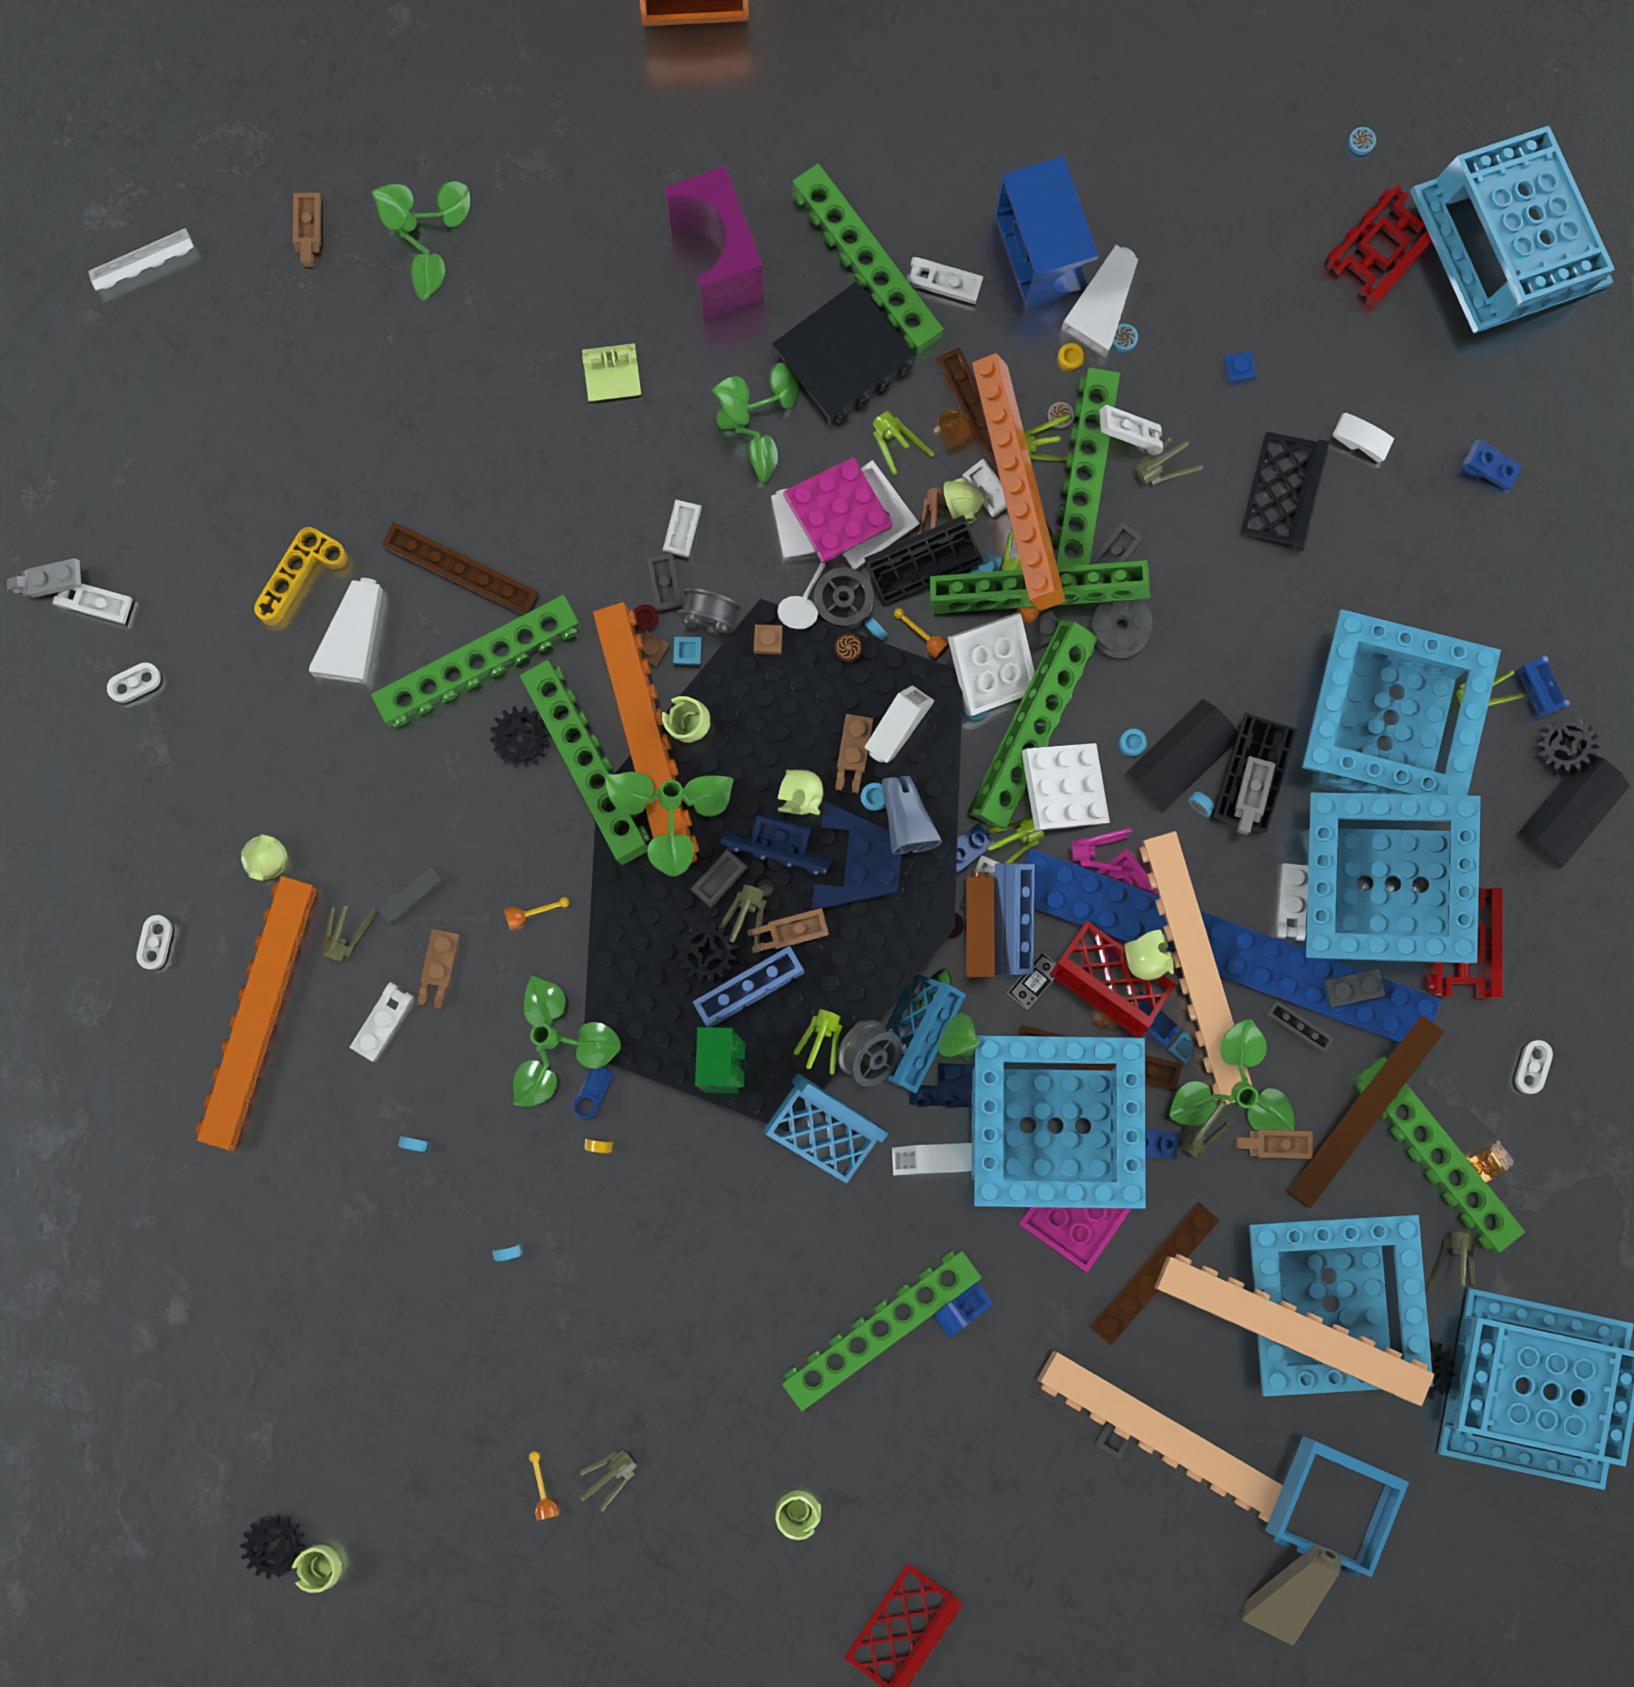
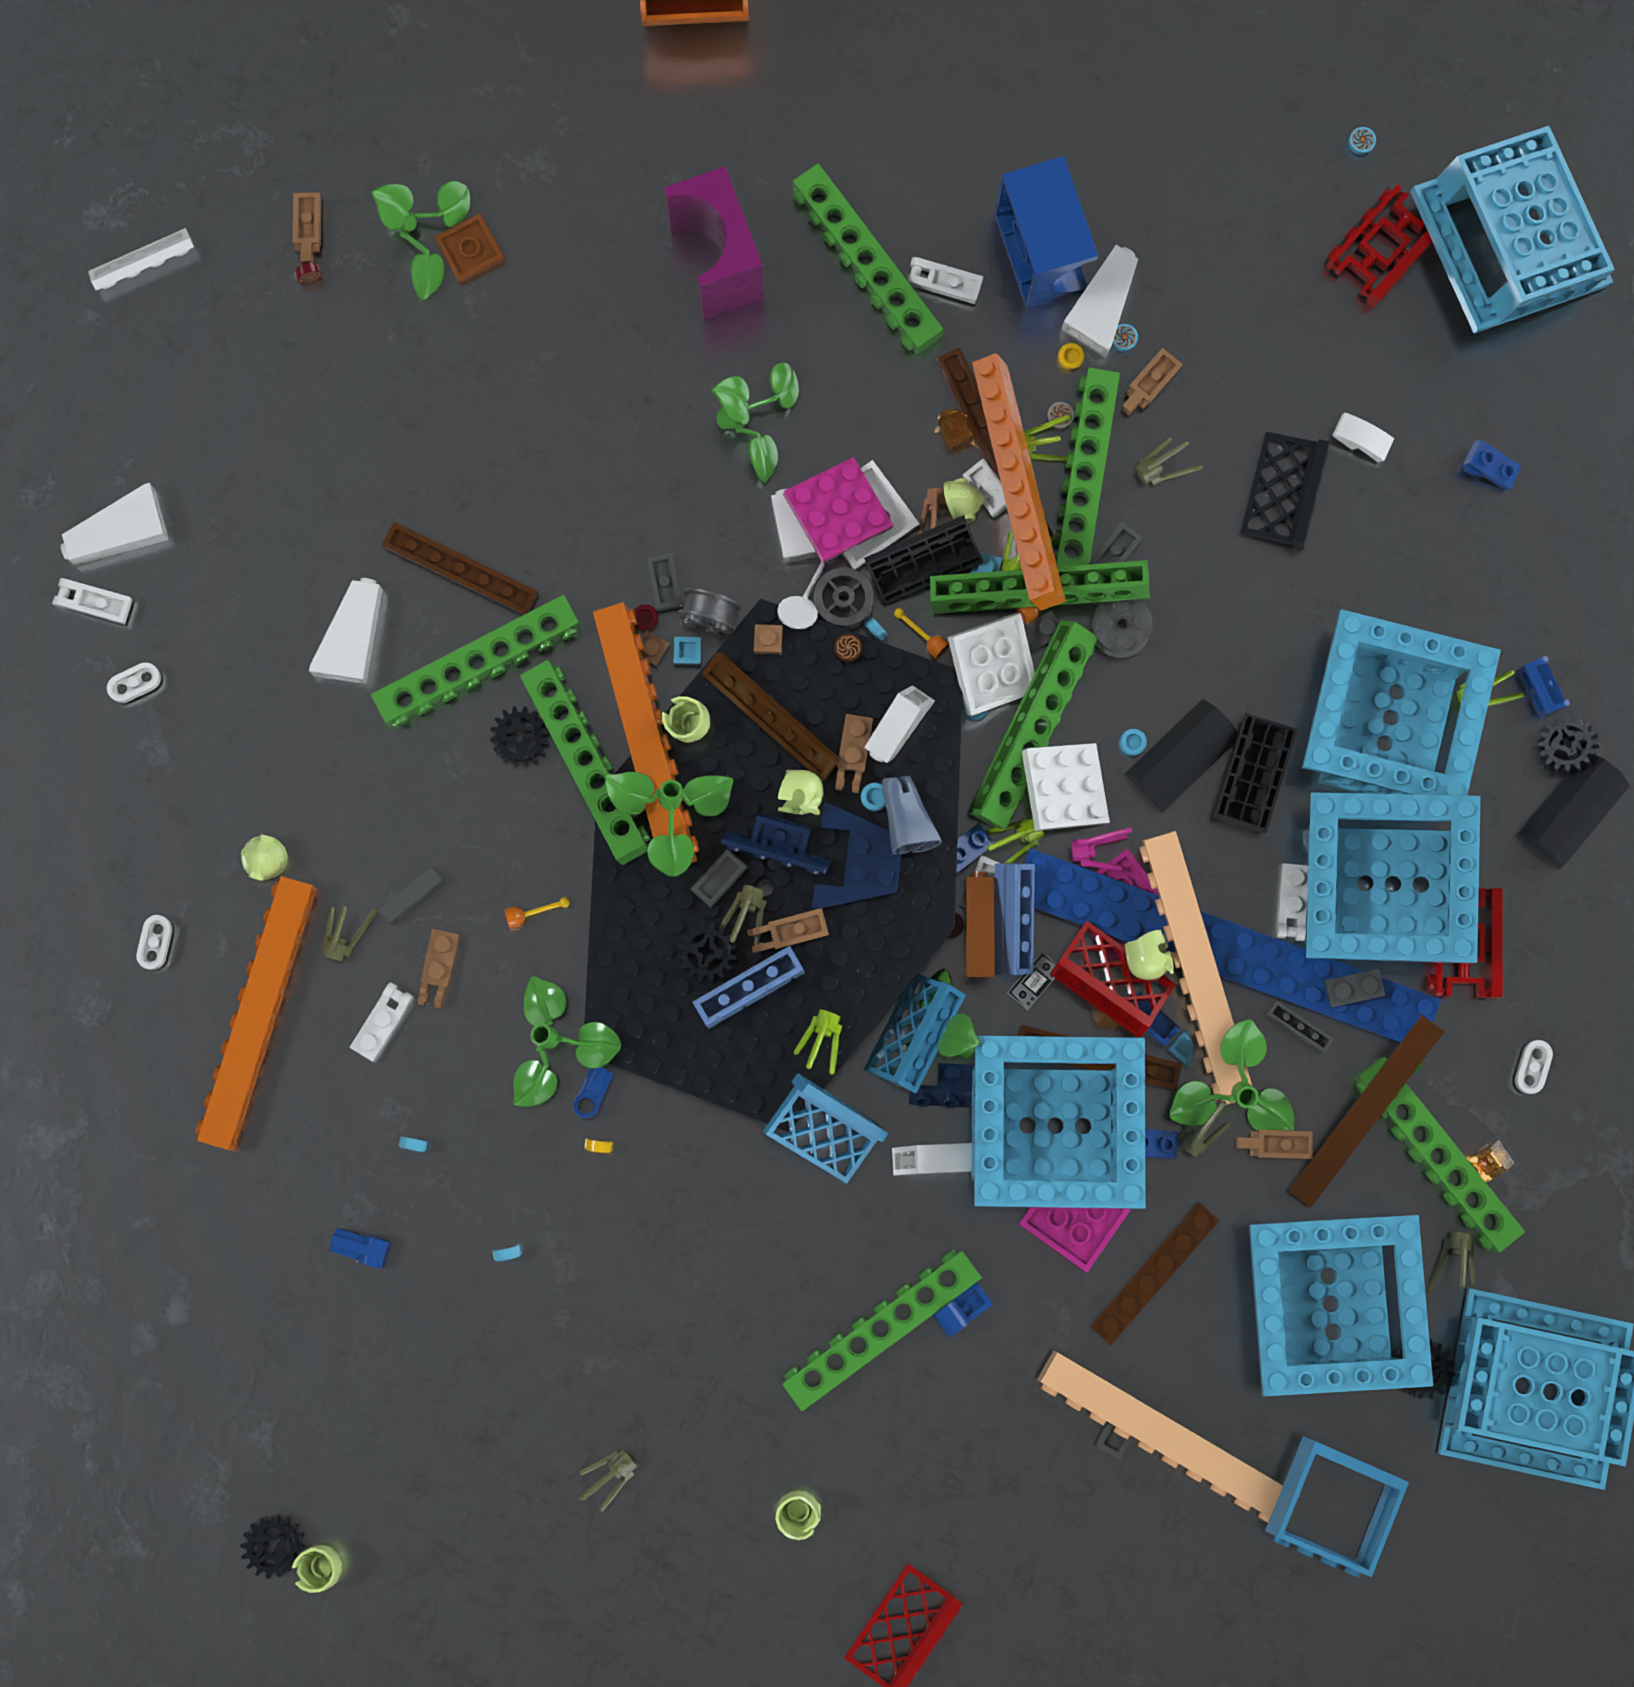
light grey hinge [7,558,81,597] -> none
yellow beam [254,527,348,625] -> none
hinge [529,1451,559,1521] -> none
yellowish green hinge [582,343,641,402] -> none
white plate [662,500,702,559] -> none
green brick [695,1027,745,1094] -> none
black panel [772,281,915,425] -> none
flat silver wheel [836,1020,902,1086] -> none
lime plant [872,411,935,475] -> none
white plate [1099,405,1163,455] -> none
light nougat brick [1154,1254,1435,1406] -> none
medium azure tile [1188,792,1216,817] -> none
blue plate [1224,351,1256,384] -> none
light grey hinge [1235,756,1276,835] -> none
dark tan slope [1242,1544,1341,1646] -> none
none -> white slope [61,483,169,566]
none -> dark red tile [294,262,322,283]
none -> blue piece [329,1228,389,1269]
none -> dark orange tile [434,213,506,285]
none -> reddish brown plate [702,652,841,782]
none -> medium nougat hinge [1121,348,1183,417]

